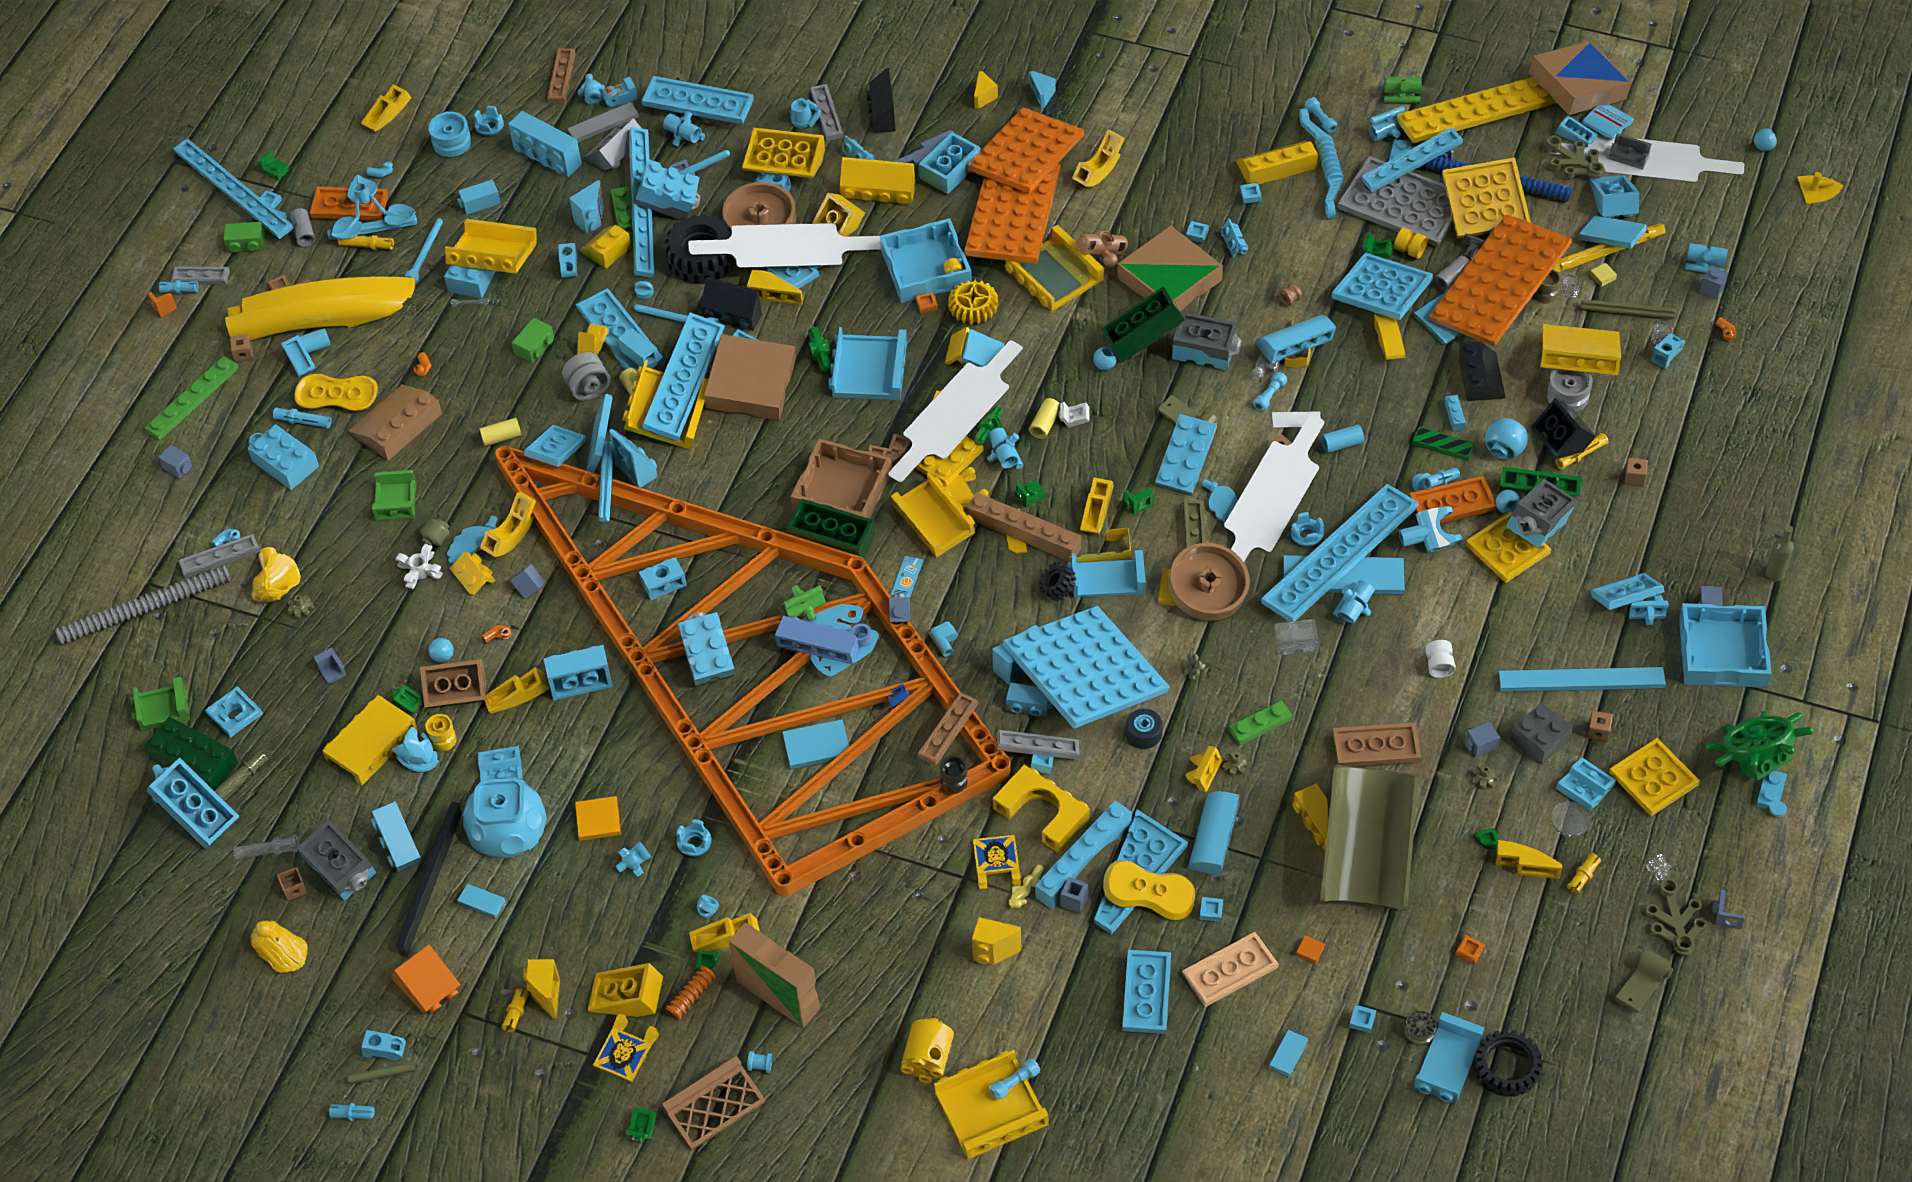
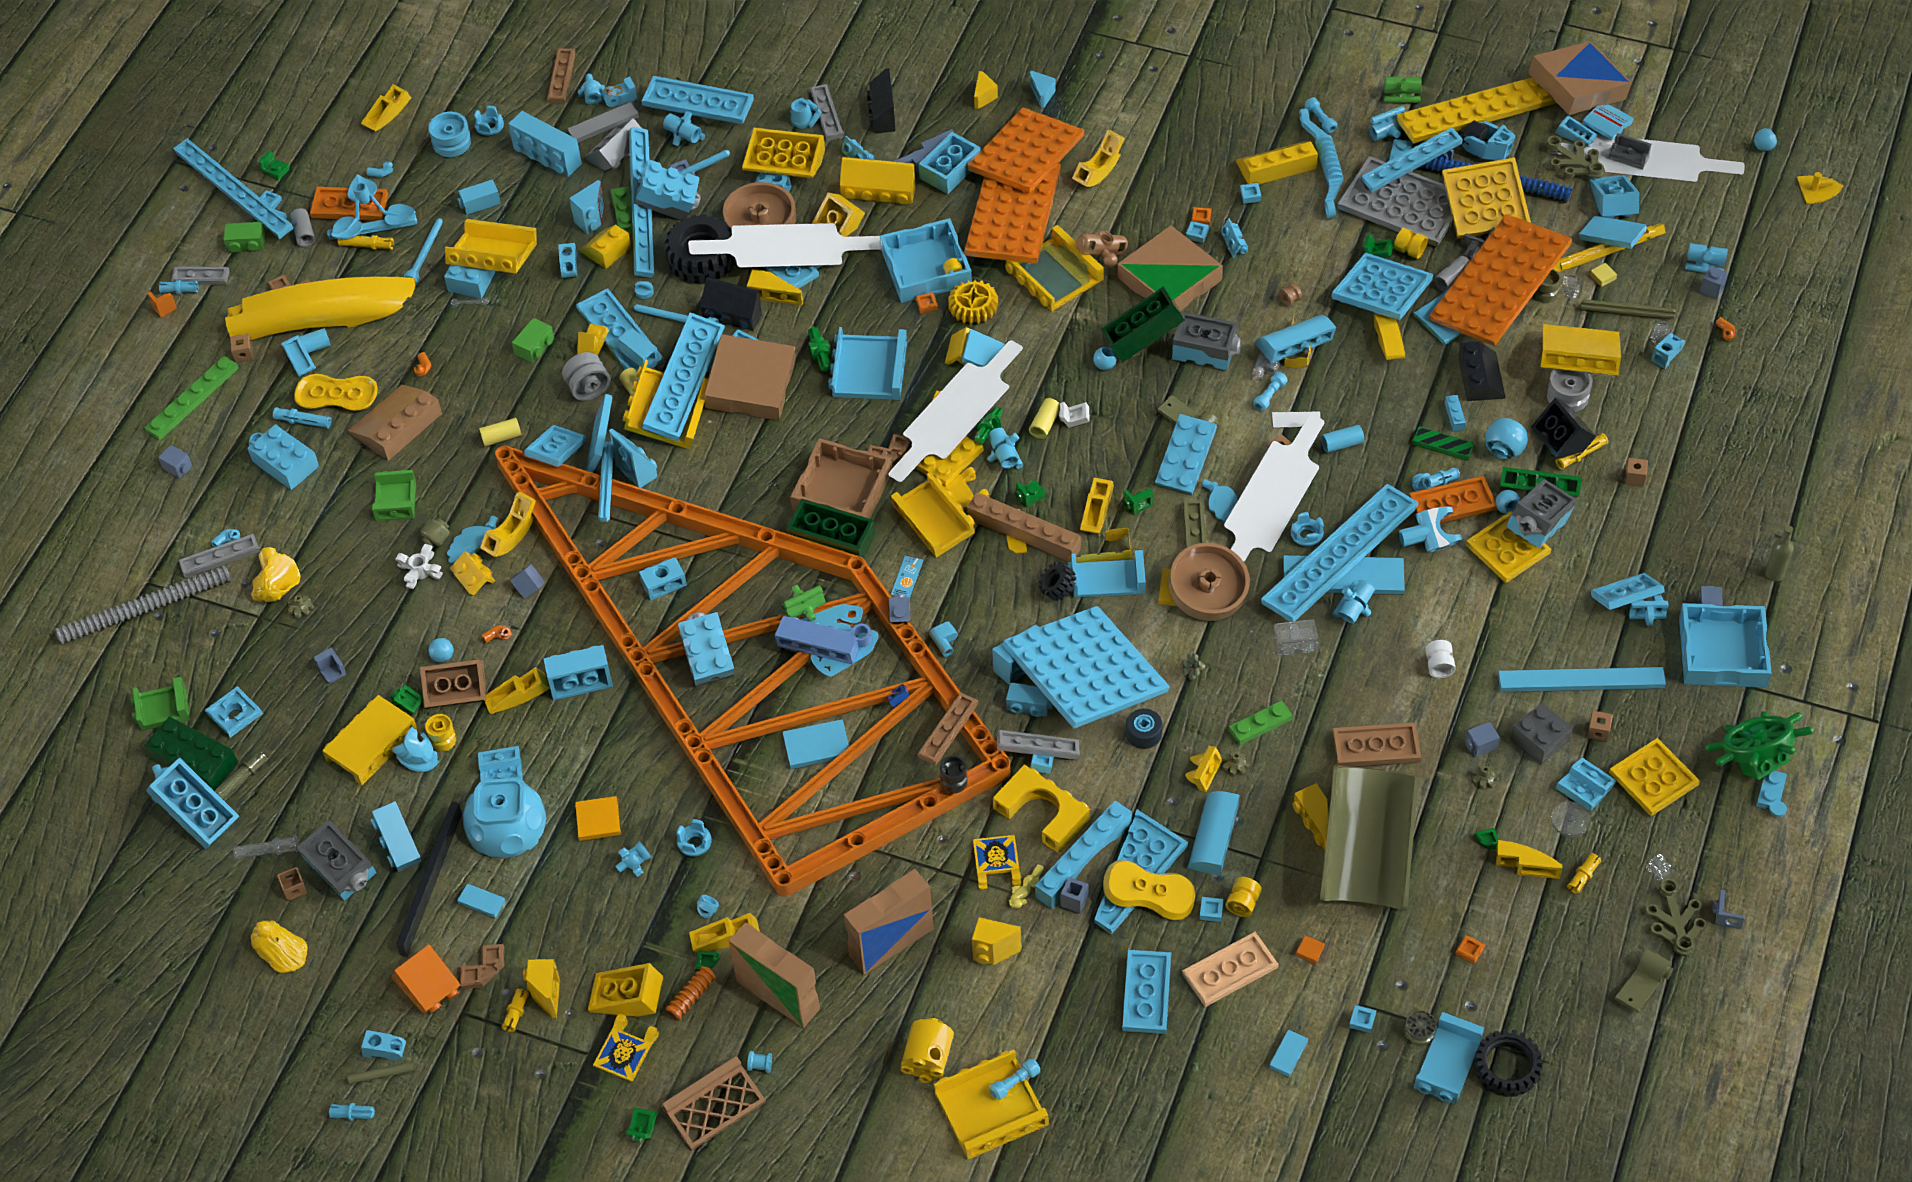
none -> medium nougat tile [460,944,504,989]
none -> medium nougat tile [844,869,934,975]
none -> orange tile [1191,207,1211,226]
none -> yellow wheel [1226,877,1262,917]
none -> medium azure piece [1462,120,1515,161]

